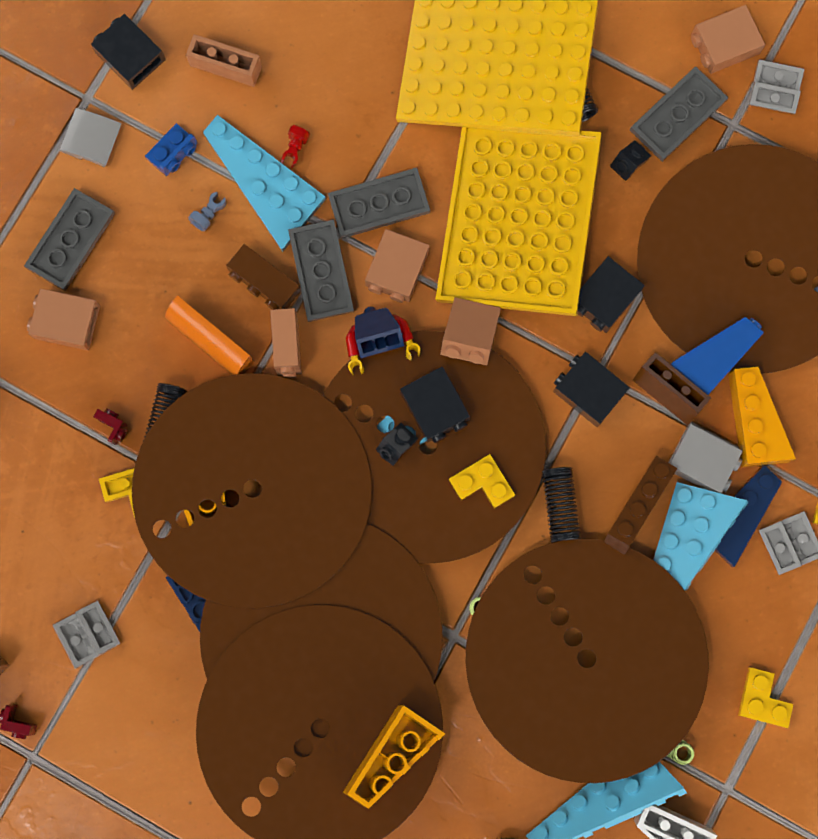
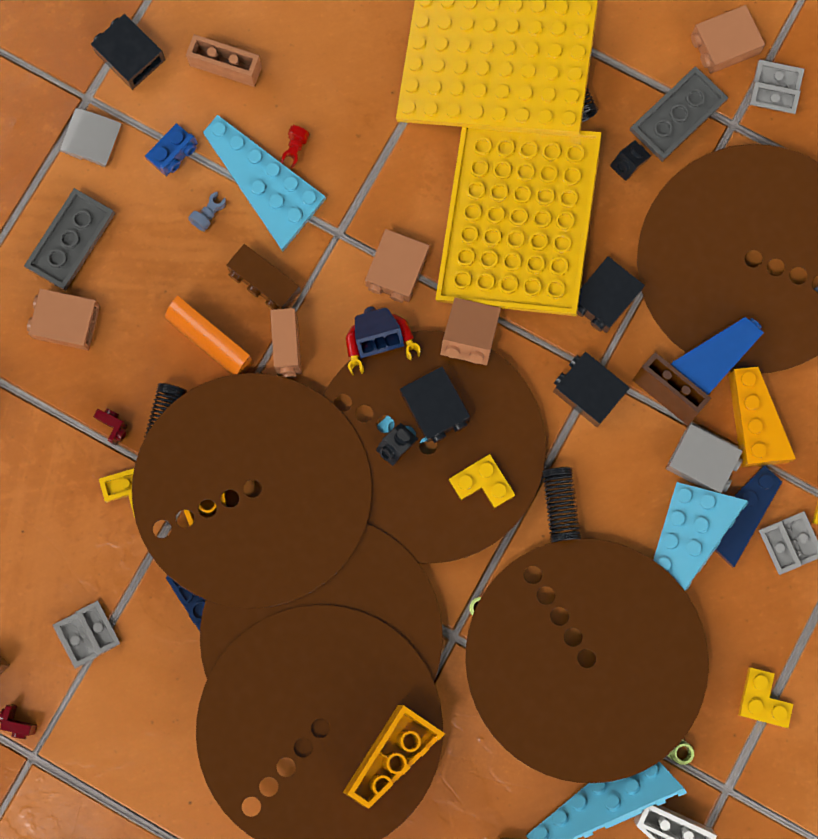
dark grey plate [288,220,354,322] -> none
dark grey plate [328,168,430,239] -> none
reddish brown brick [604,456,677,555] -> none

